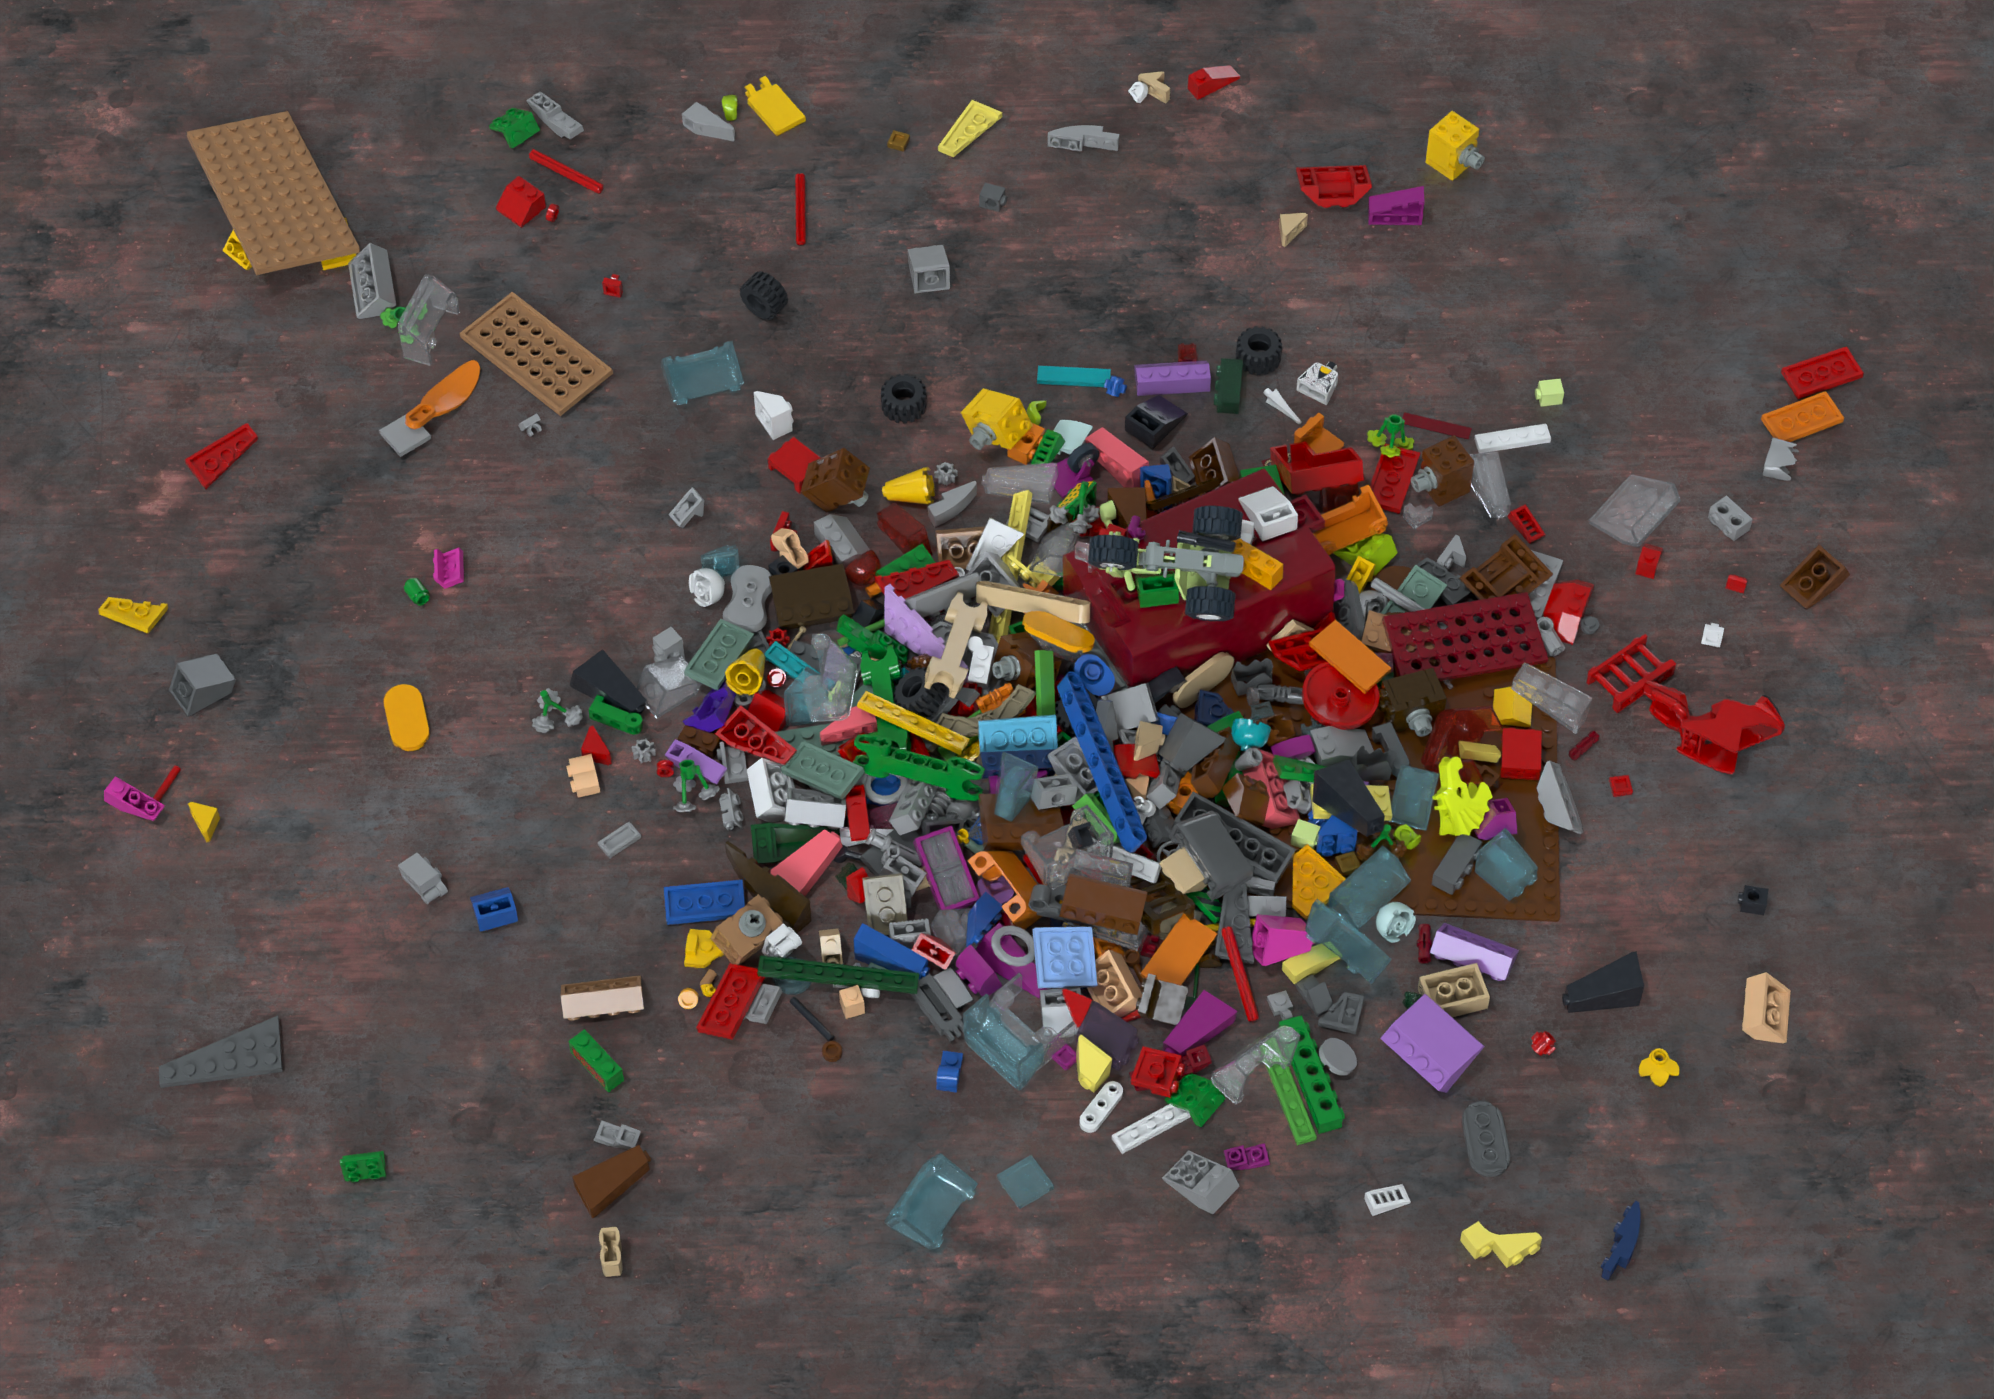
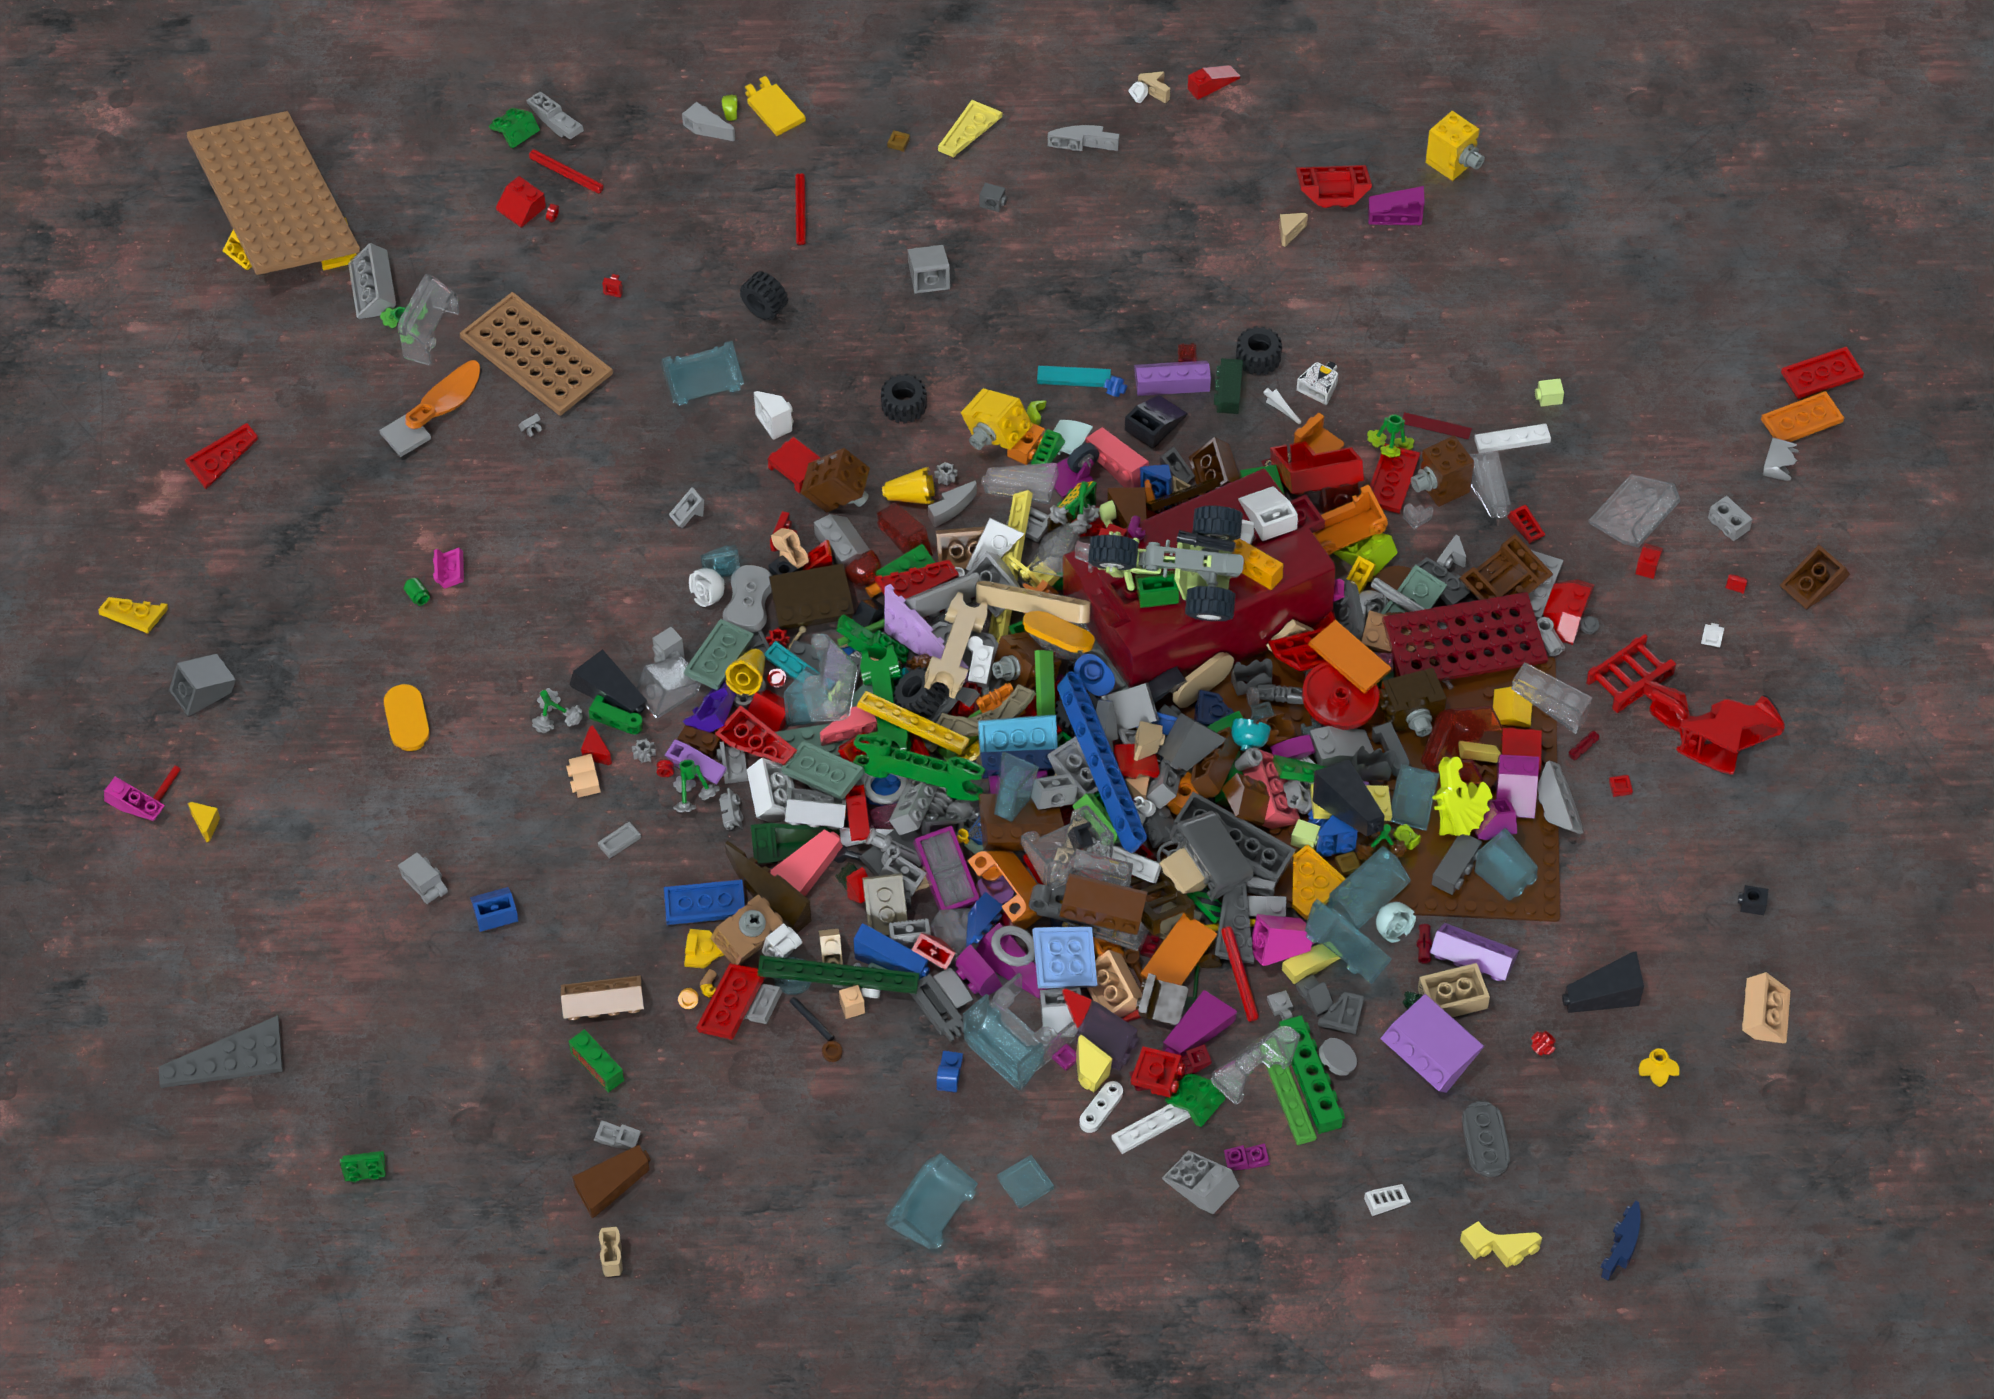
none -> slope [1496,755,1539,819]

